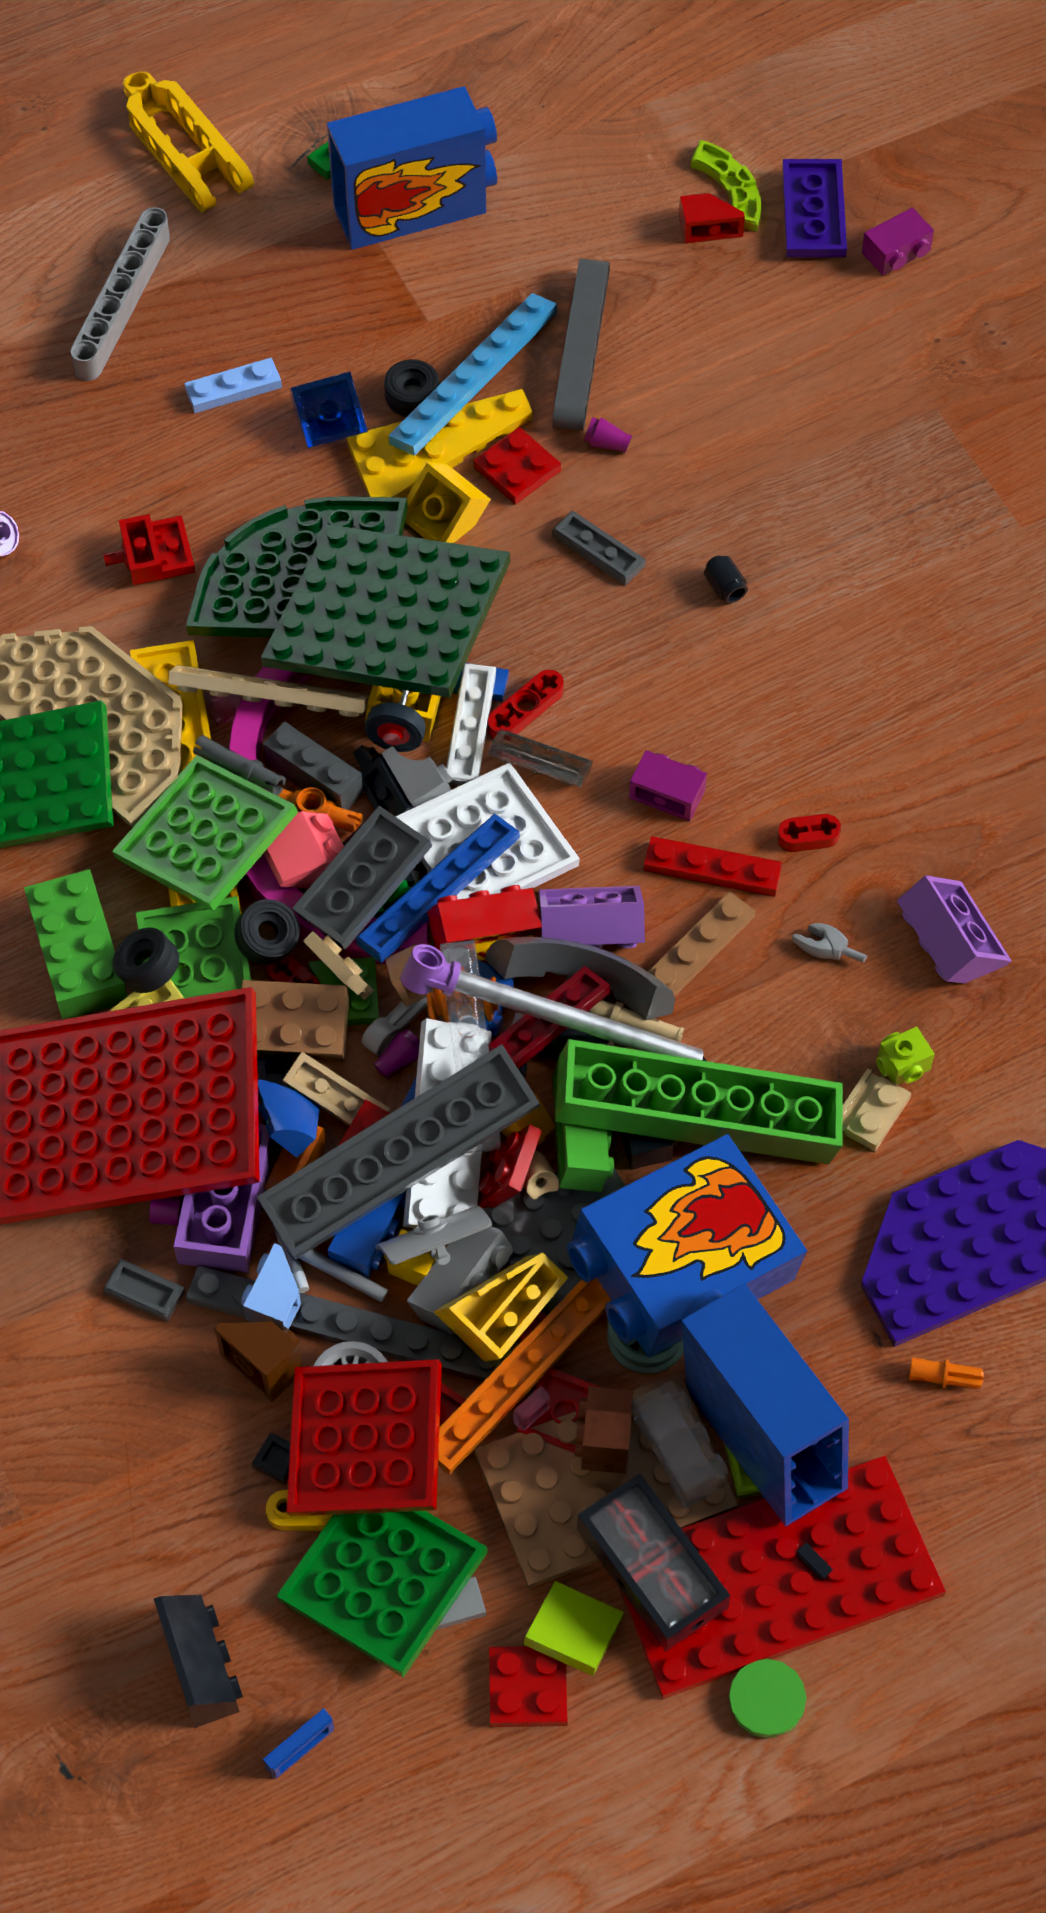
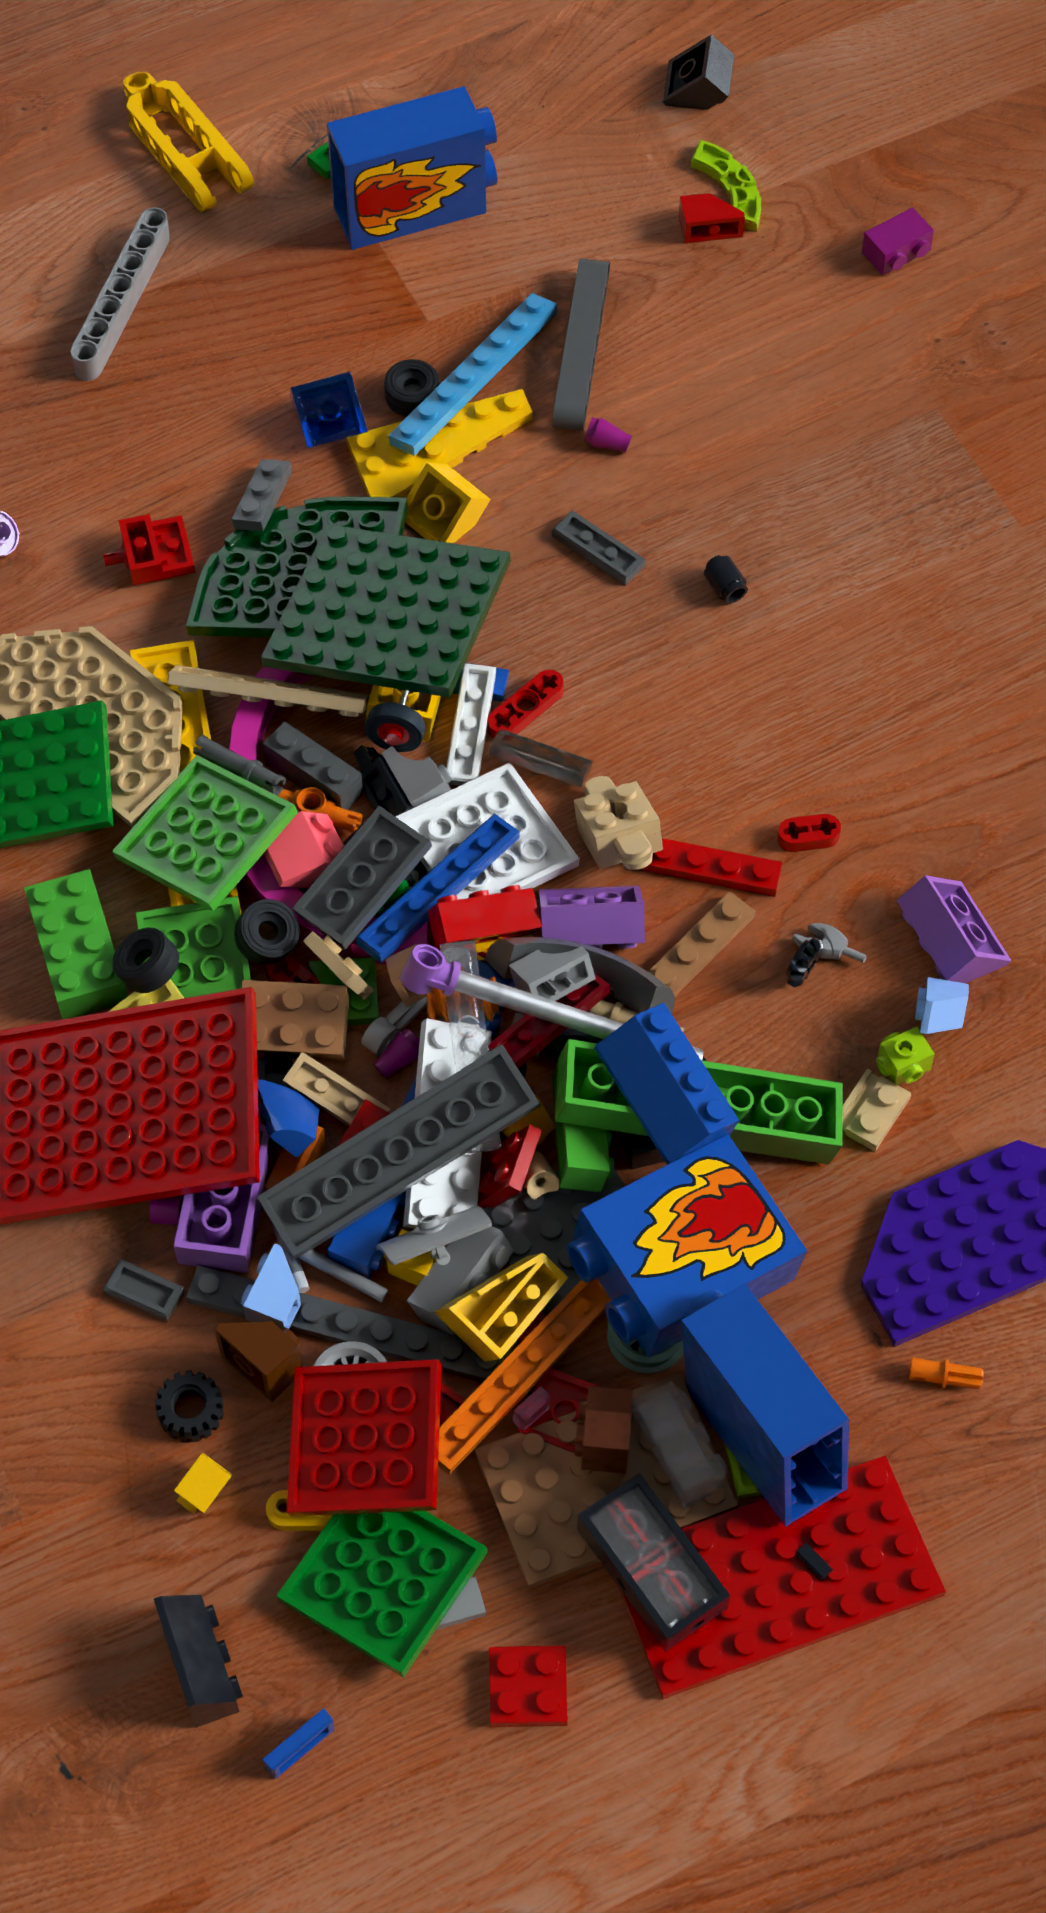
light blue plate [184,357,282,413] -> none
clear pink tile [204,692,242,726] -> none
black tile [251,1432,291,1484] -> none
red plate [473,427,561,505] -> none
lime tile [523,1581,624,1676] -> none
magenta brick [629,750,707,821] -> none
bright green tile [728,1659,807,1739] -> none
dark purple plate [782,159,847,257] -> none
none -> black tyre [155,1370,224,1443]
none -> yellow brick [174,1453,233,1514]
none -> dark grey plate [231,459,292,532]
none -> light grey arch [509,946,596,1001]
none -> tan brick [574,776,663,870]
none -> blue slope [594,1003,739,1165]
none -> black slope [663,34,734,110]
none -> black gear [786,936,823,988]
none -> light blue slope [915,977,969,1034]

